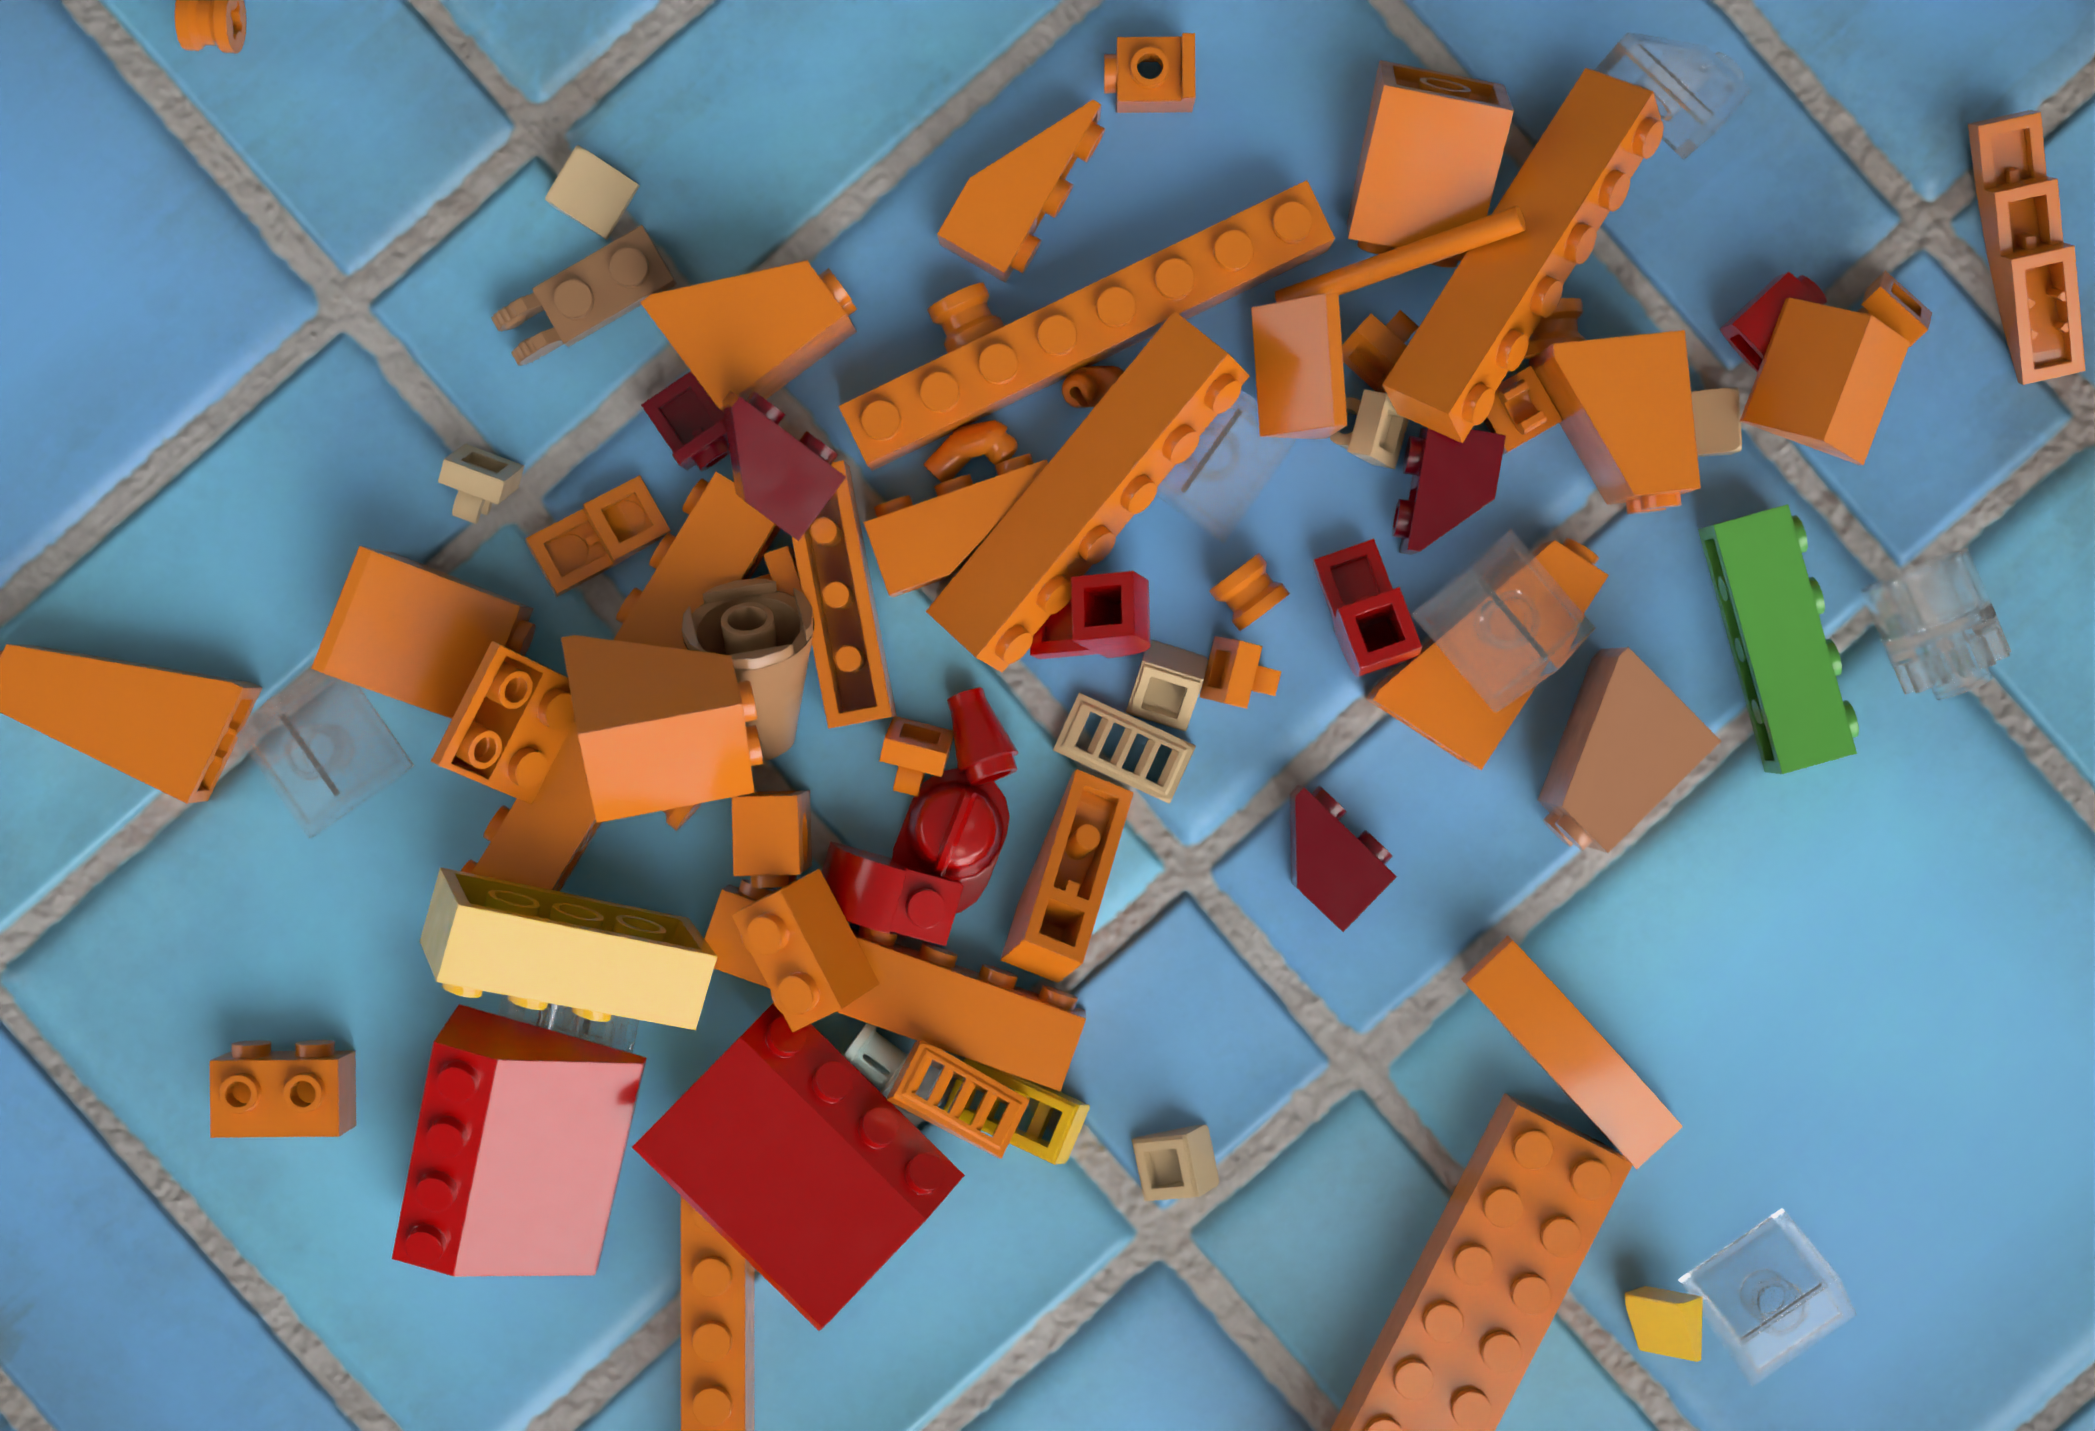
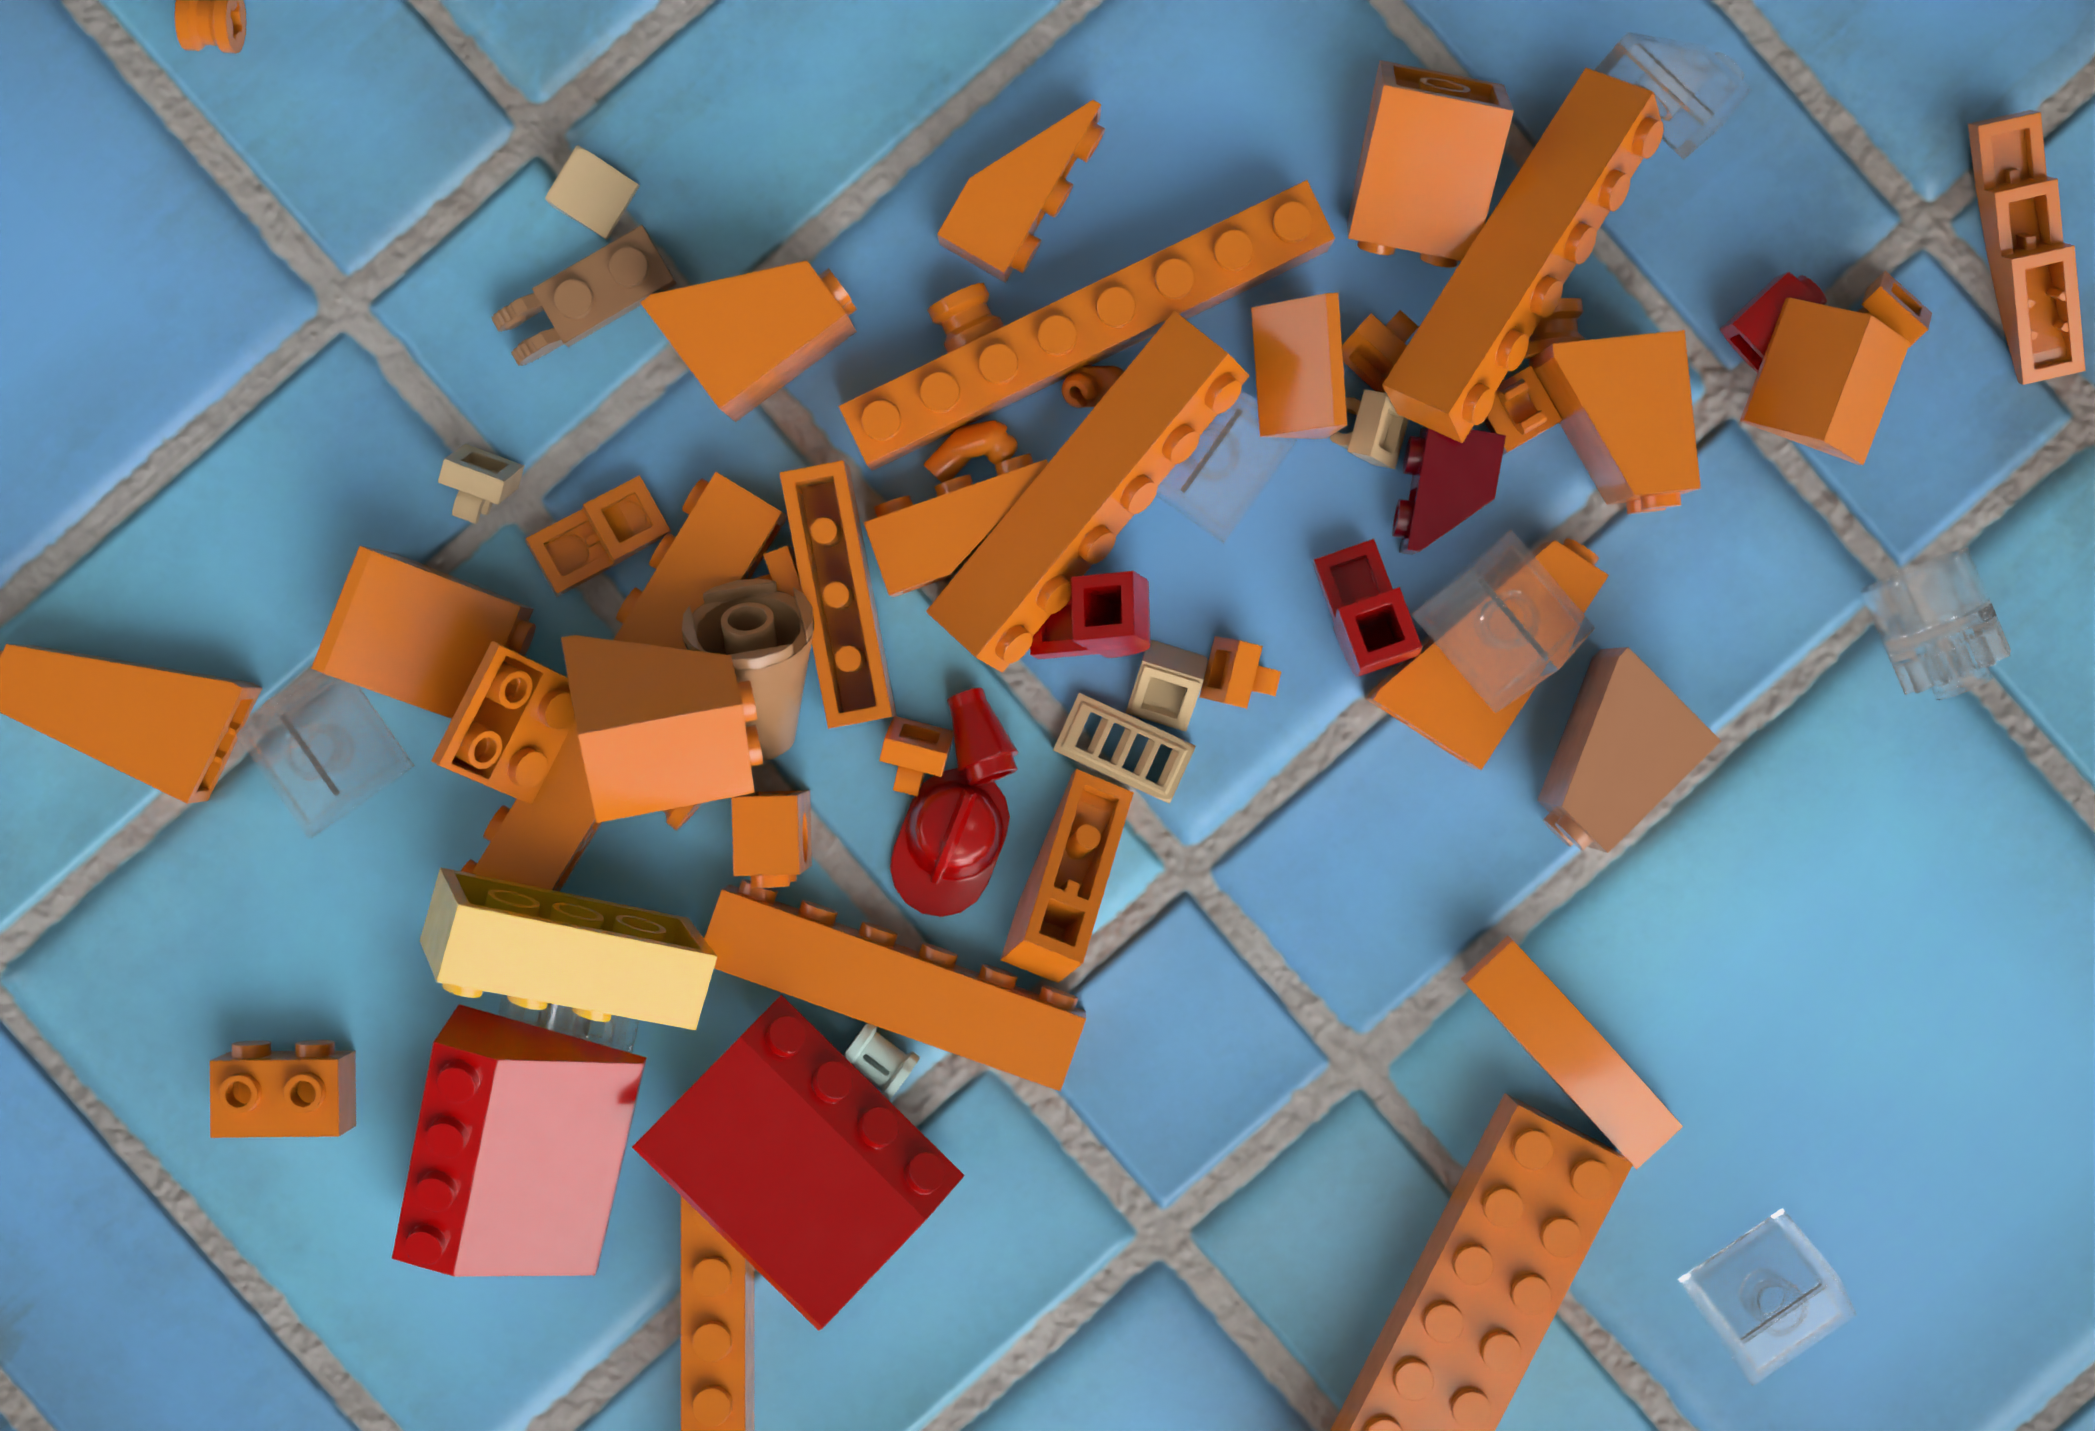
dark red bracket [641,371,730,471] -> none
dark red slope [722,391,846,541] -> none
orange brick [731,868,880,1032] -> none
red brick [821,841,964,946] -> none
orange slope [886,1039,1030,1159] -> none
yellow slope [944,1058,1090,1165] -> none
orange brick [1104,33,1196,113] -> none
tan slope [1132,1124,1219,1201] -> none
orange wheel [1209,553,1290,631] -> none
orange bar [1275,205,1526,303] -> none
dark red slope [1290,785,1397,932] -> none
yellow slope [1625,1286,1703,1362] -> none
tan slope [1691,387,1742,457] -> none
bright green brick [1698,504,1859,774] -> none

